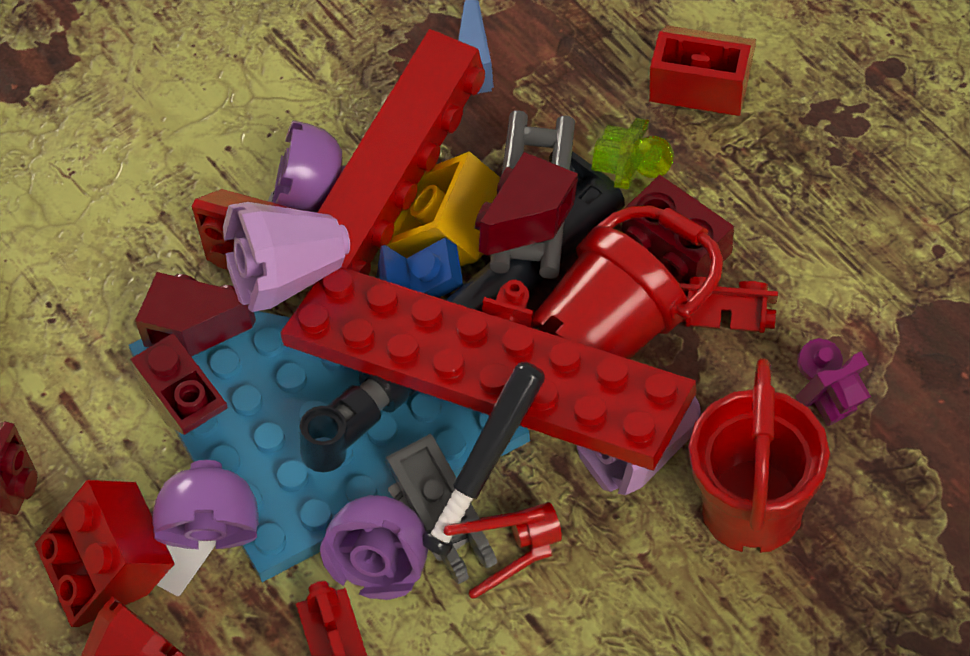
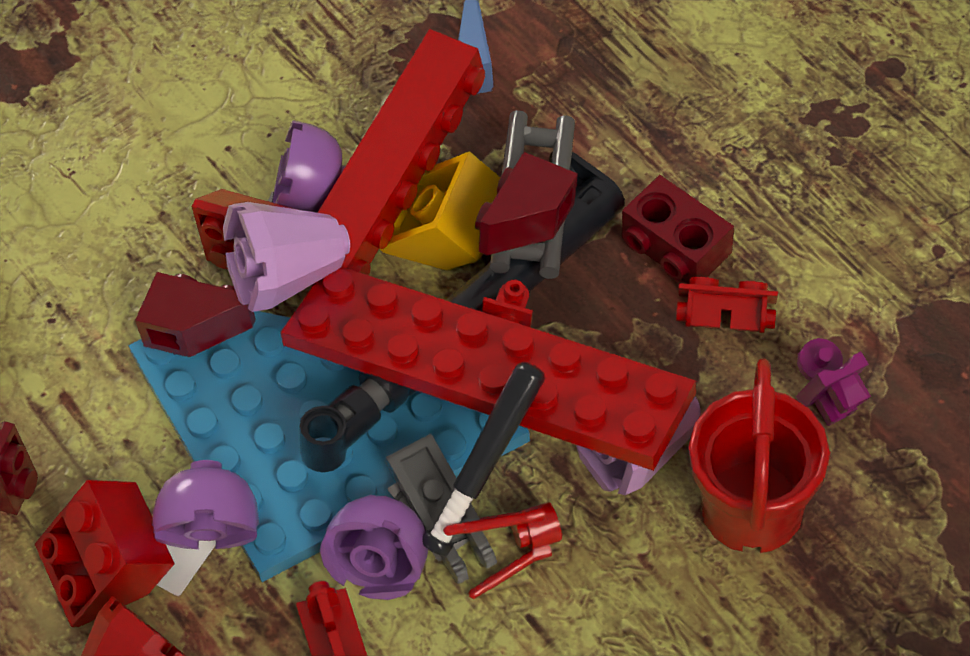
dark red slope [130,333,228,435] -> none
blue slope [376,238,463,298] -> none
red piece [531,205,724,359] -> none
clear neon green hips [592,118,674,190] -> none
red slope [649,25,757,116] -> none

